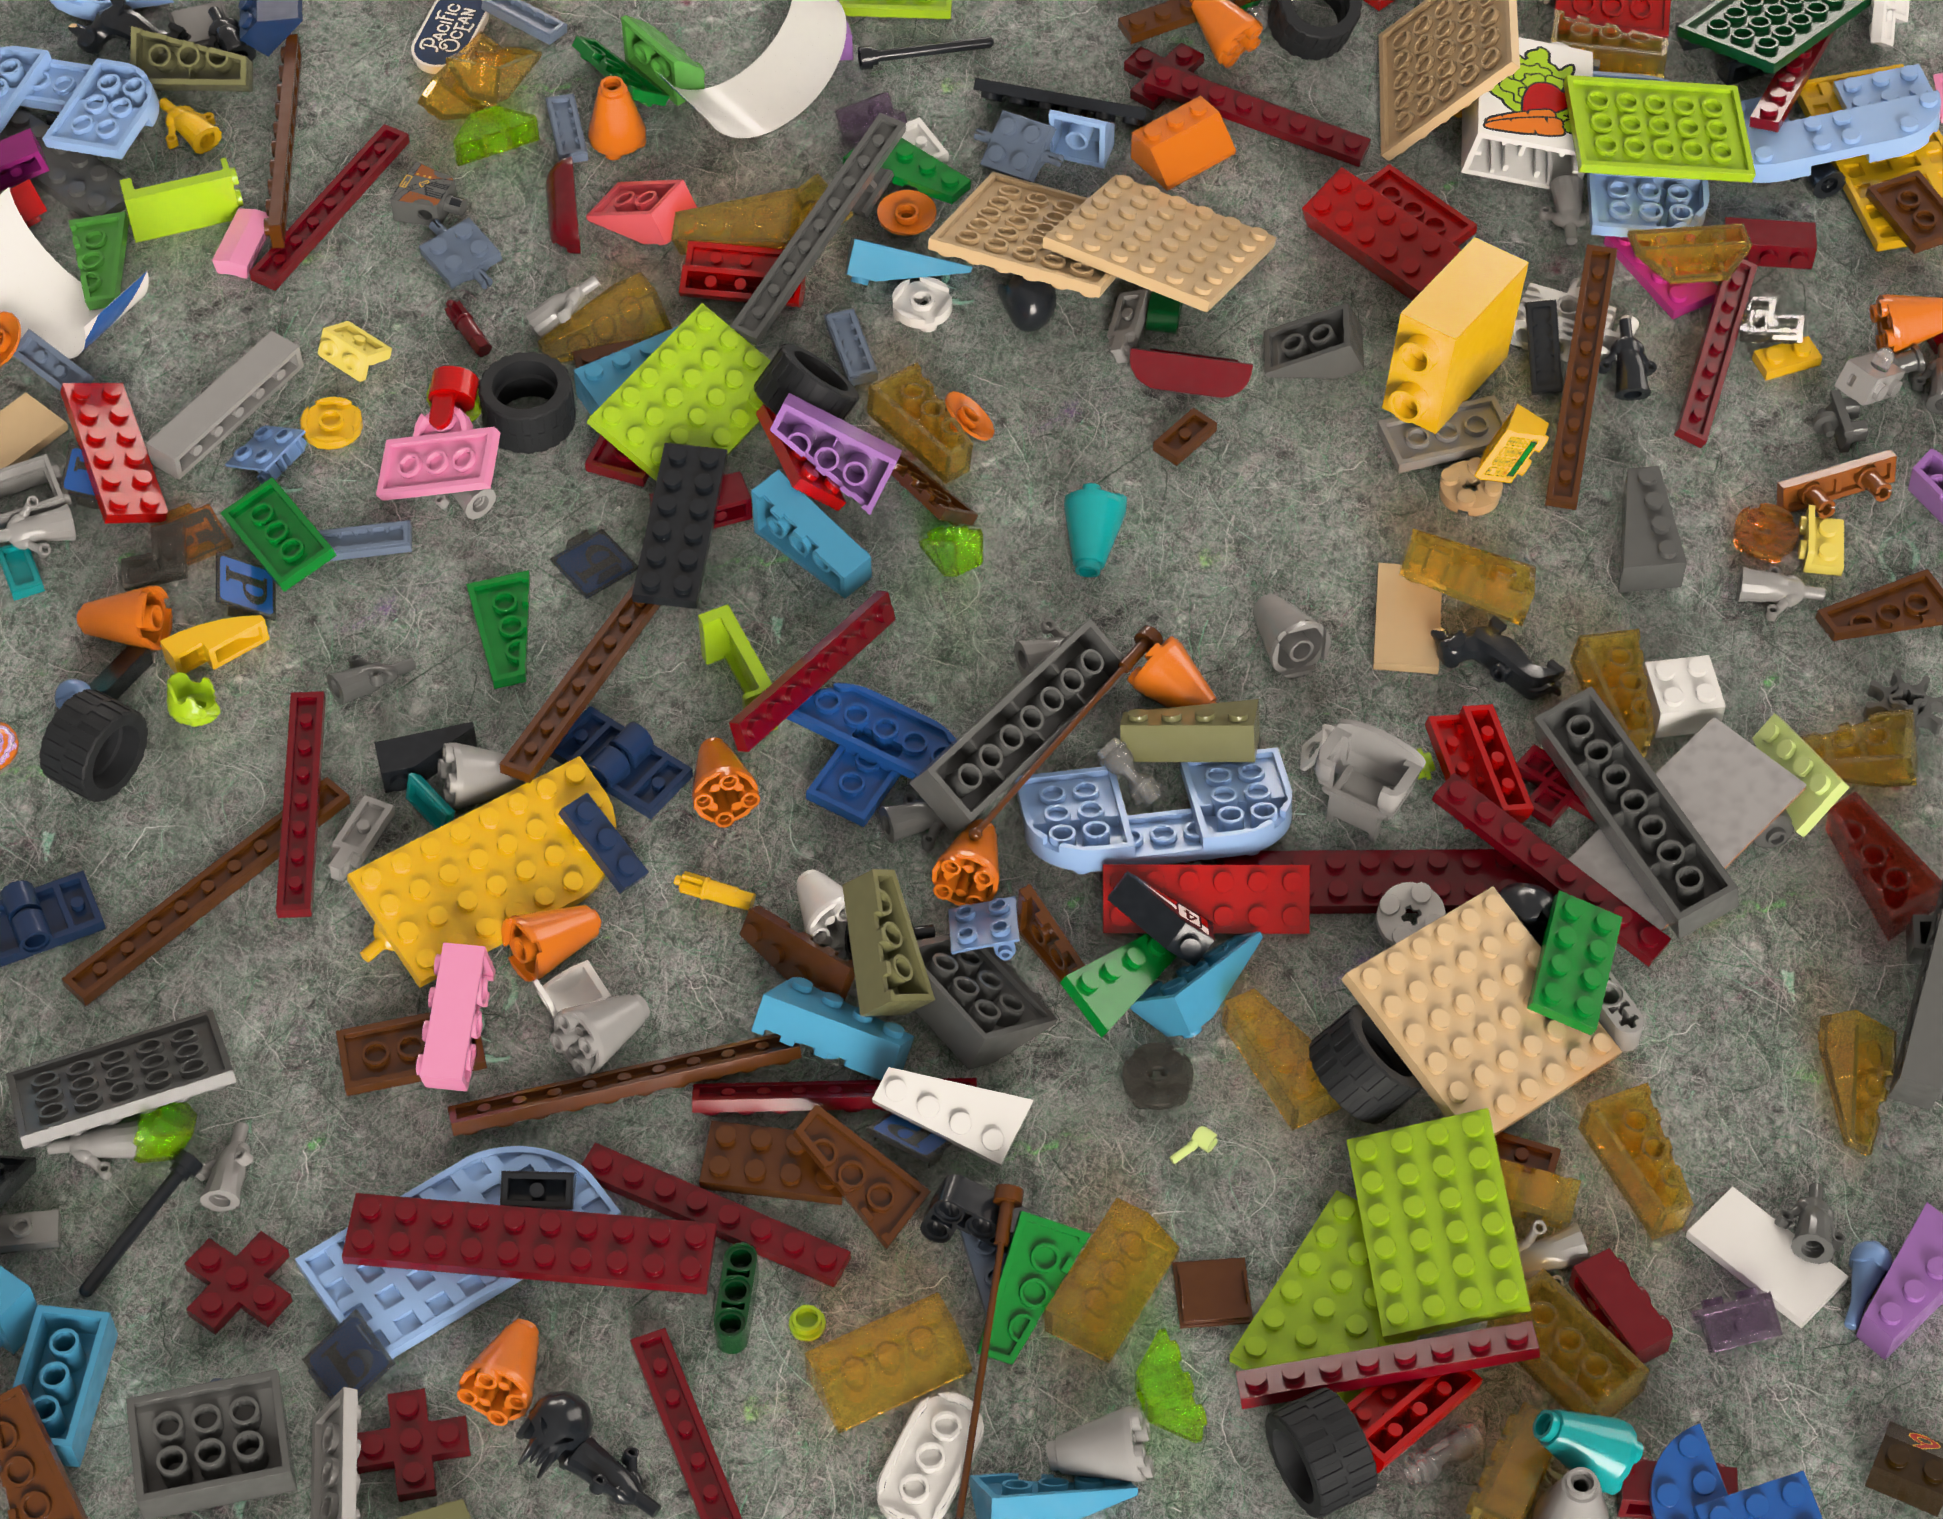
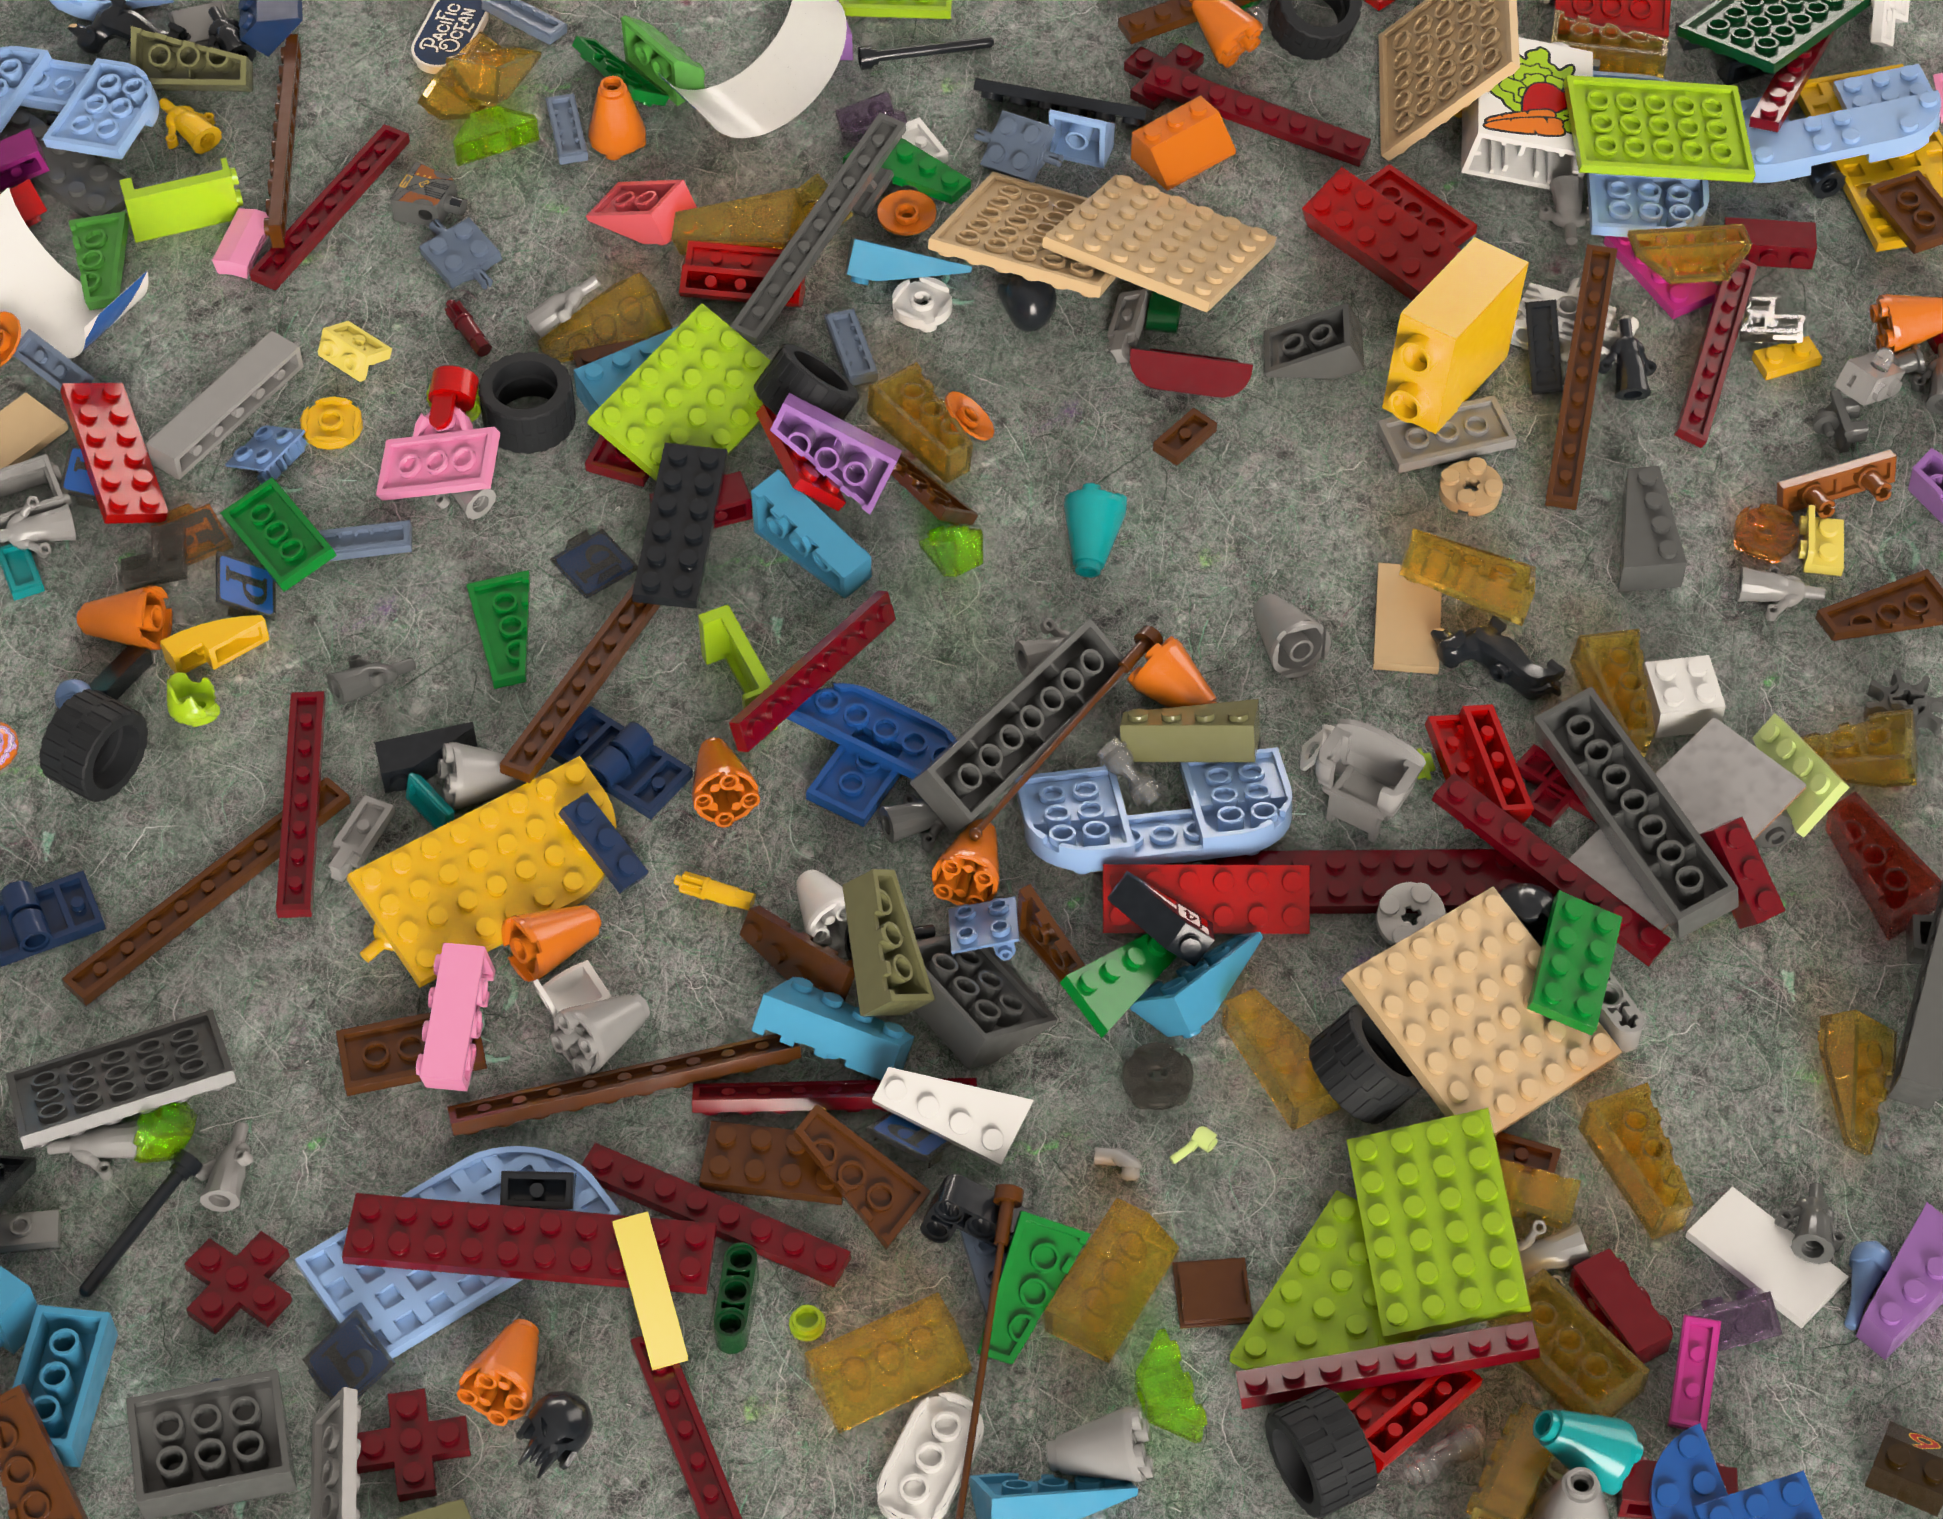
dark red brick [546,157,581,254] -> none
black piece [566,1436,662,1518] -> none
yellow slope [1474,403,1549,483] -> none
none -> light yellow slope [612,1211,688,1370]
none -> light grey arm [1094,1147,1142,1180]
none -> dark pink tile [1667,1314,1721,1433]
none -> dark red brick [1700,817,1786,929]

